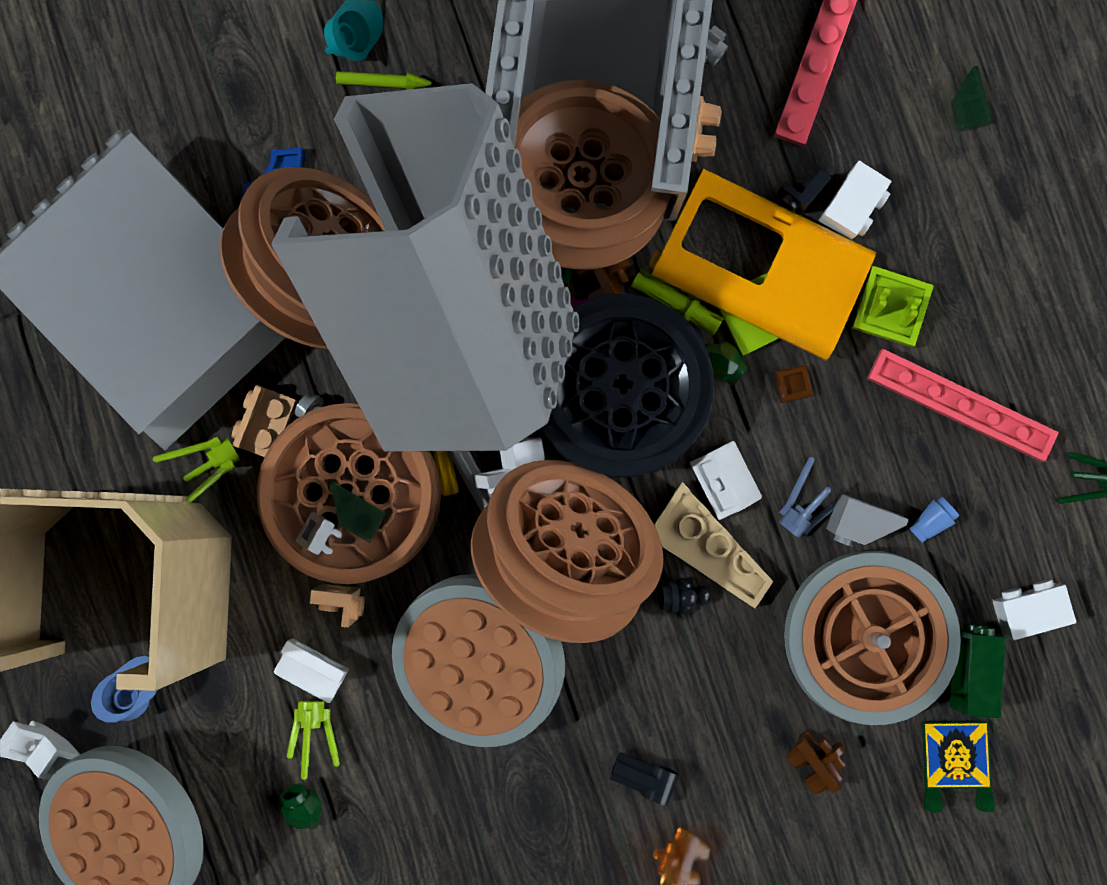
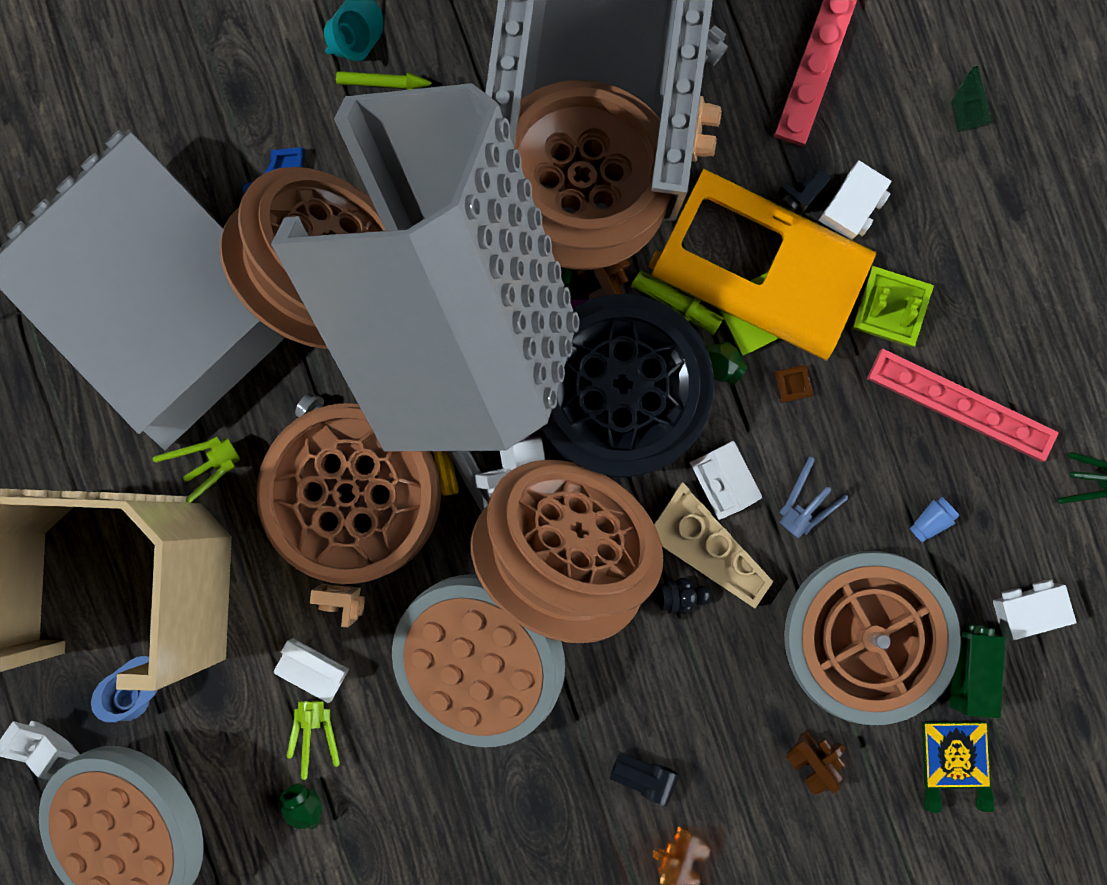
light nougat bracket [231,385,298,457] -> none
light grey tile [296,512,342,555] -> none
clear green tile [330,482,388,543] -> none
light grey slope [826,493,909,547] -> none

